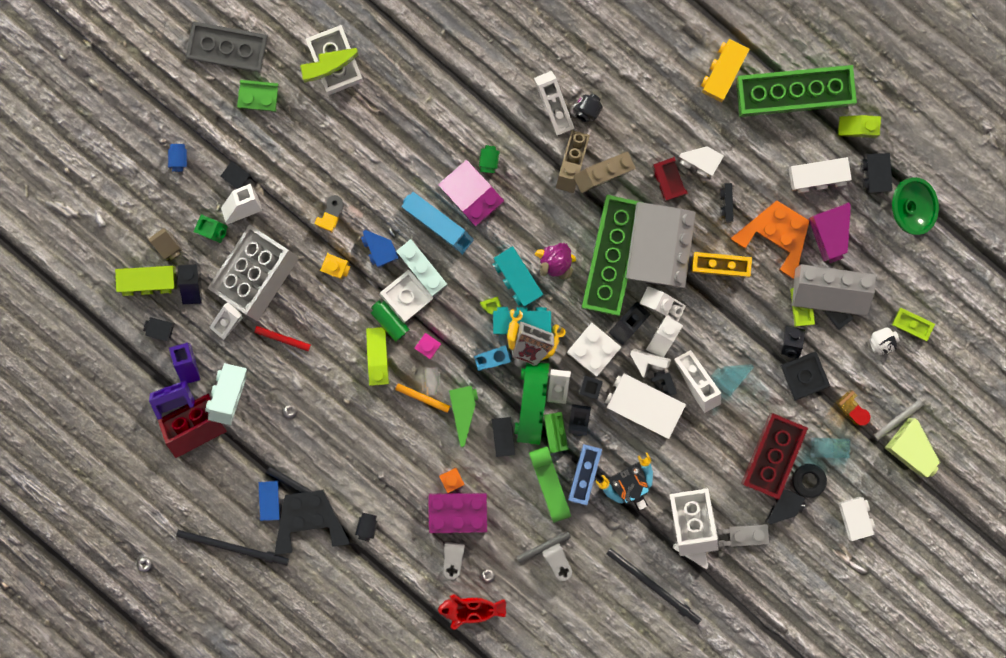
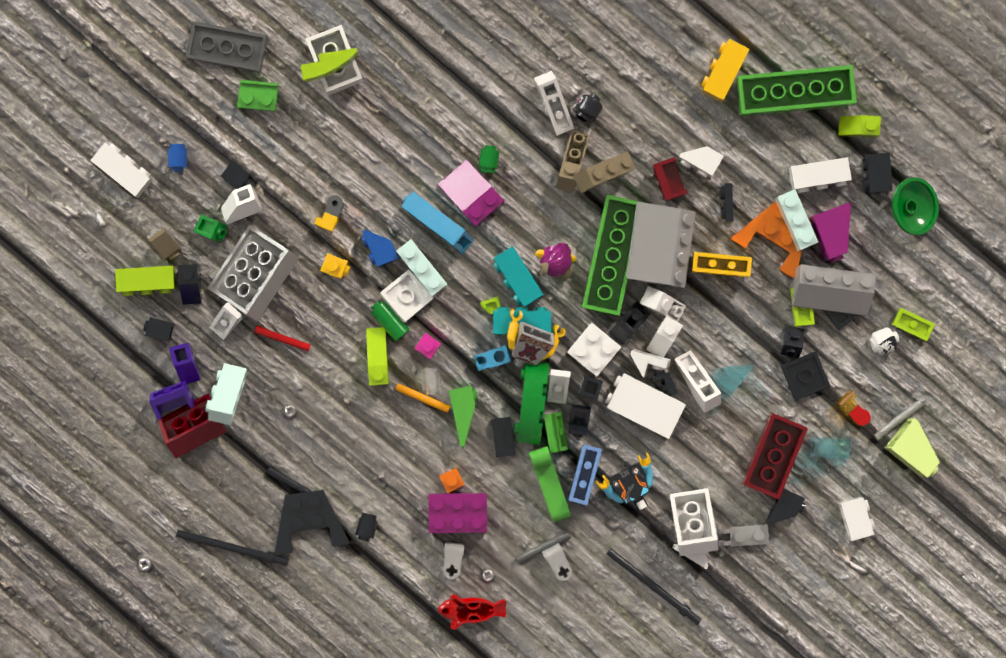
blue tile [258,481,280,521] -> none
black tyre [792,464,827,498] -> none
none -> white brick [91,143,153,198]
none -> light aqua brick [775,189,818,251]

